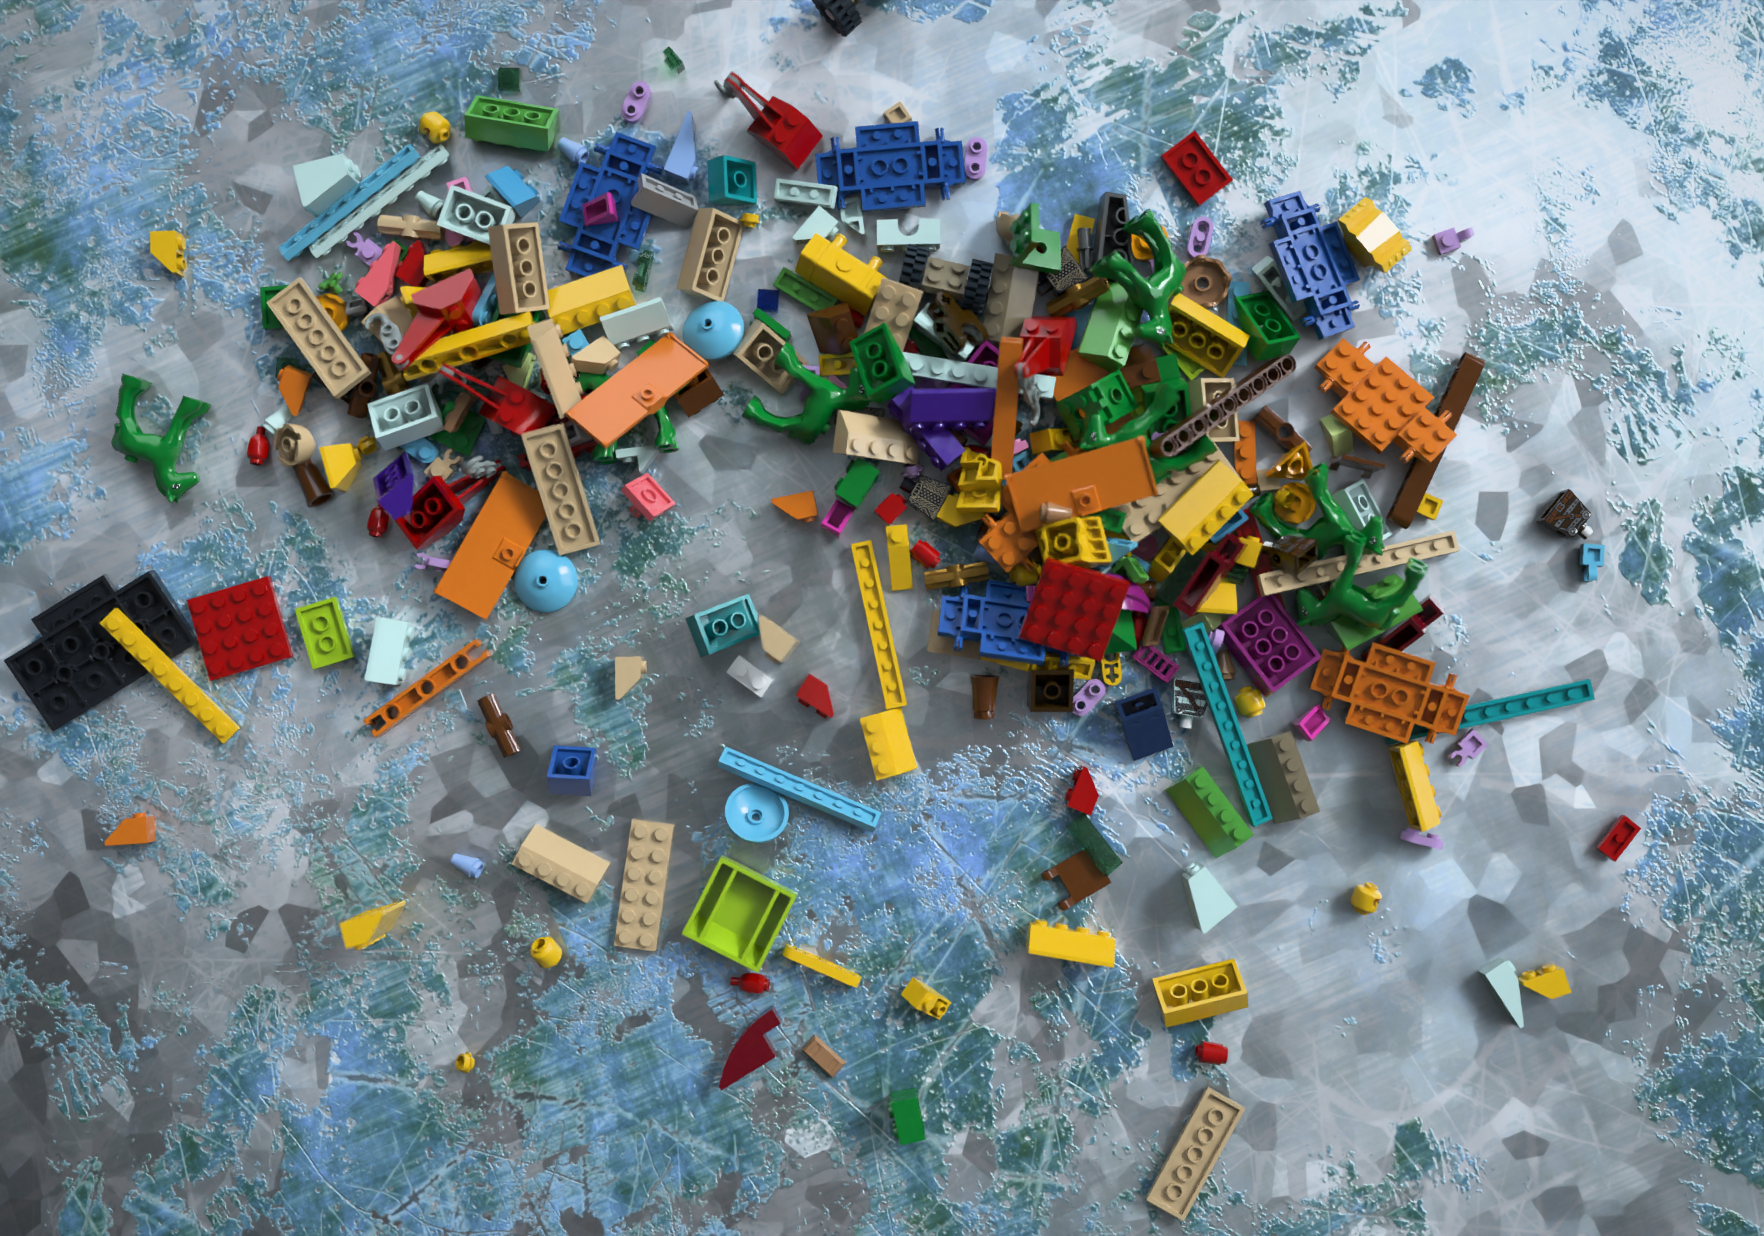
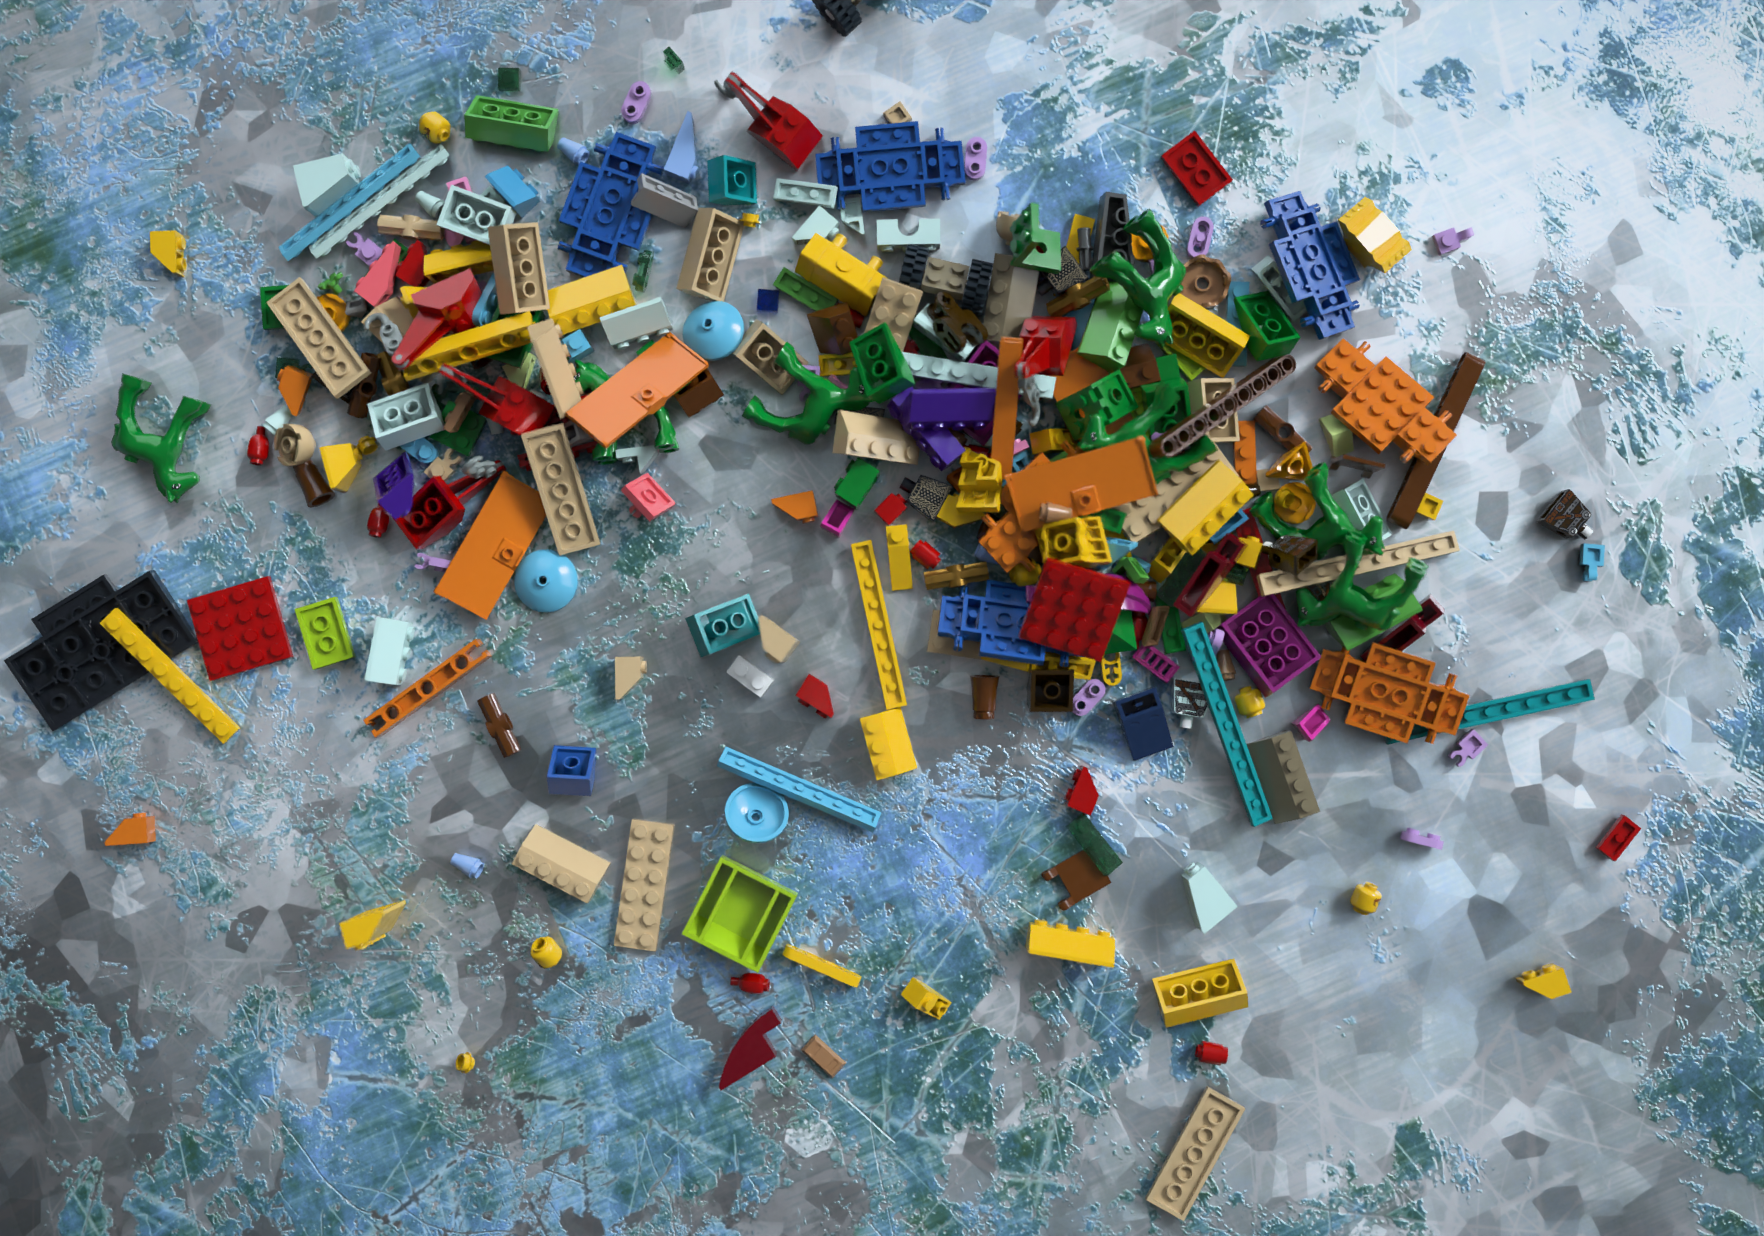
tan slope [570,335,621,374] -> none
dark pink slope [582,193,618,226] -> none
green tile [752,308,791,342] -> none
green brick [888,1087,926,1146] -> none
lavender plate [900,462,925,479] -> none
bright pink piece [1131,535,1158,561] -> none
bright green slope [1165,765,1254,858] -> none
yellow slope [1387,740,1441,832] -> none
light aqua slope [1478,957,1524,1029] -> none

